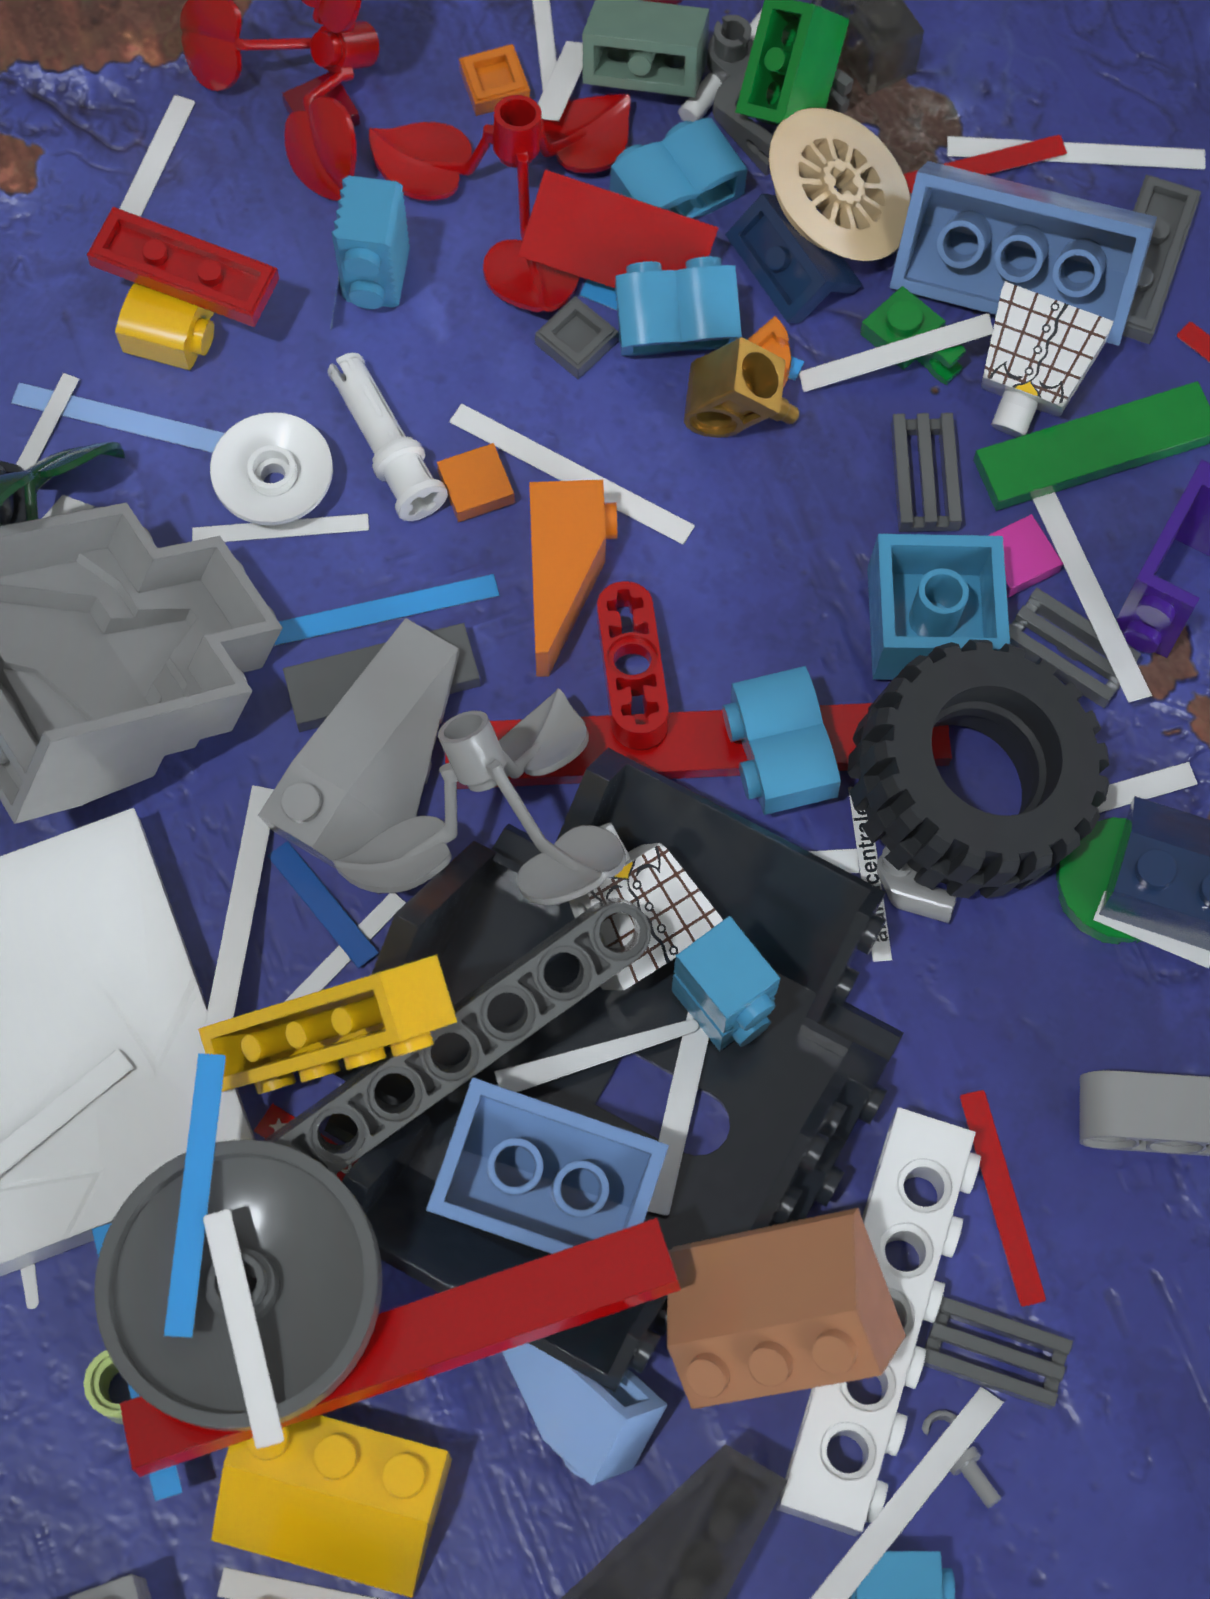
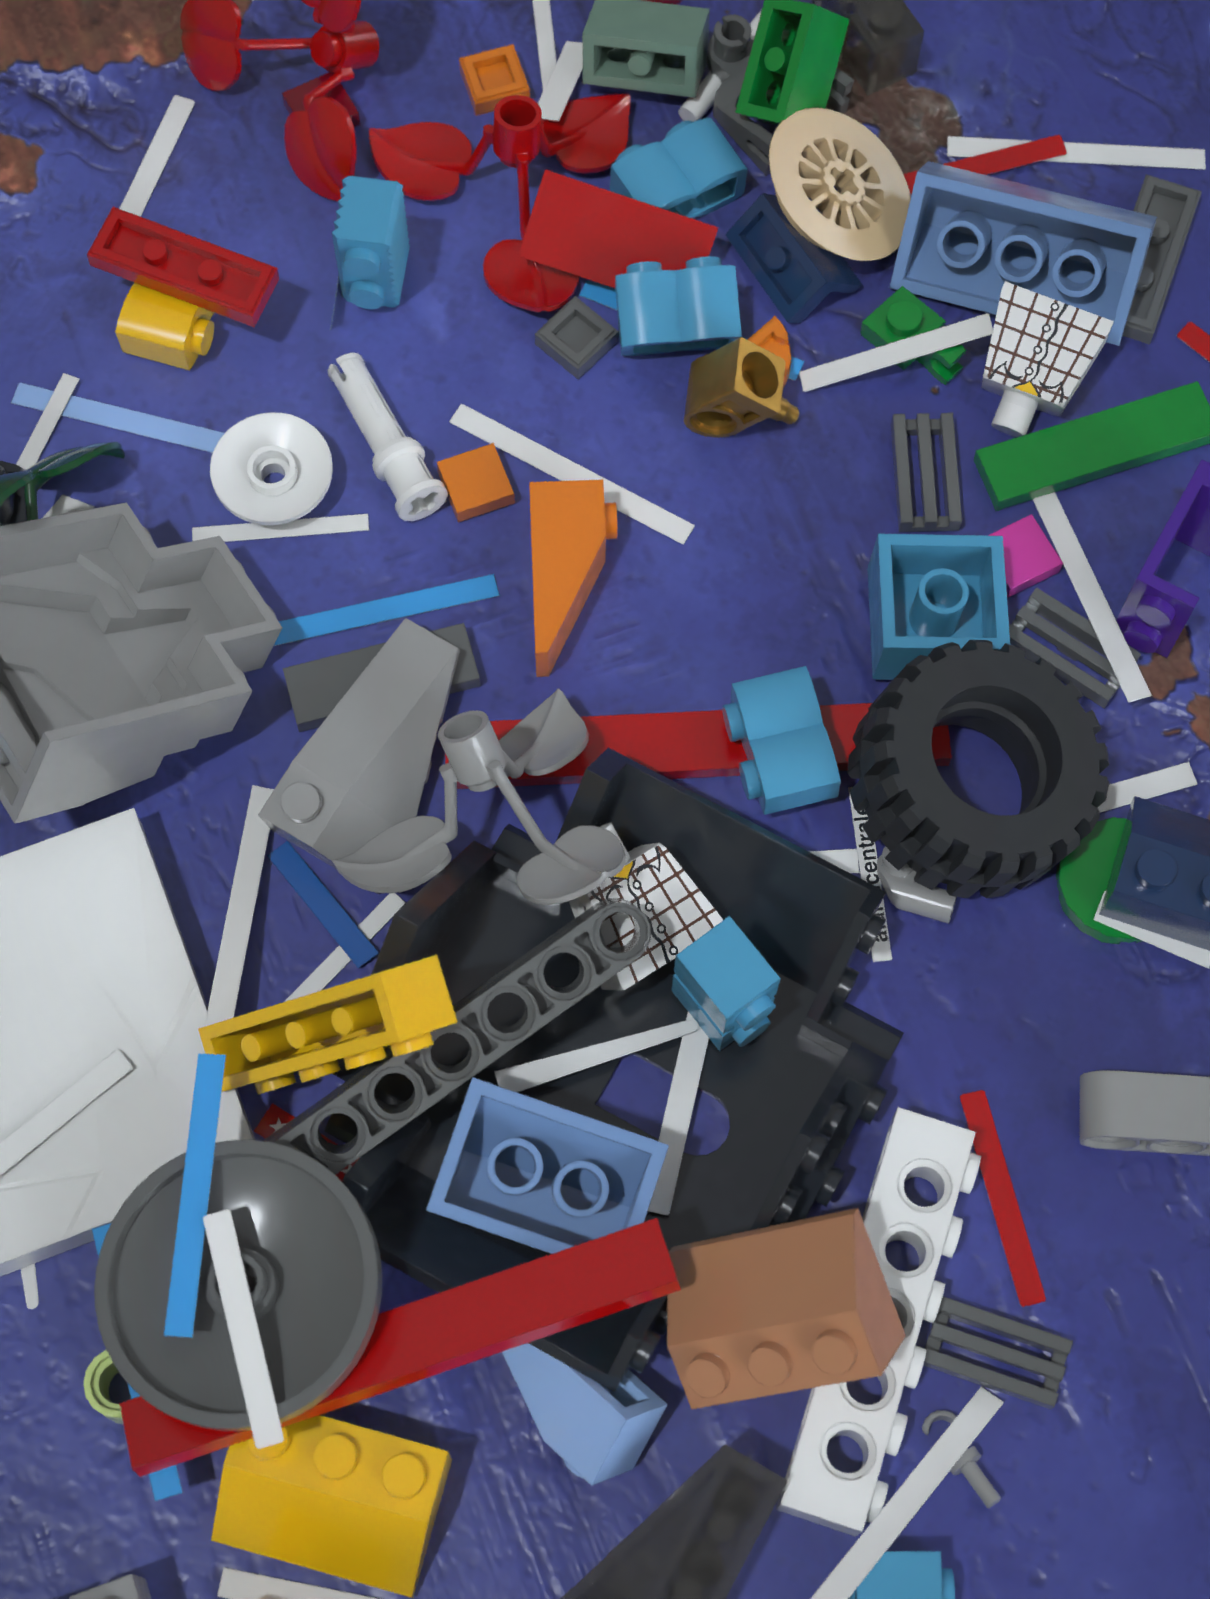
red beam [597,581,669,750] -> none

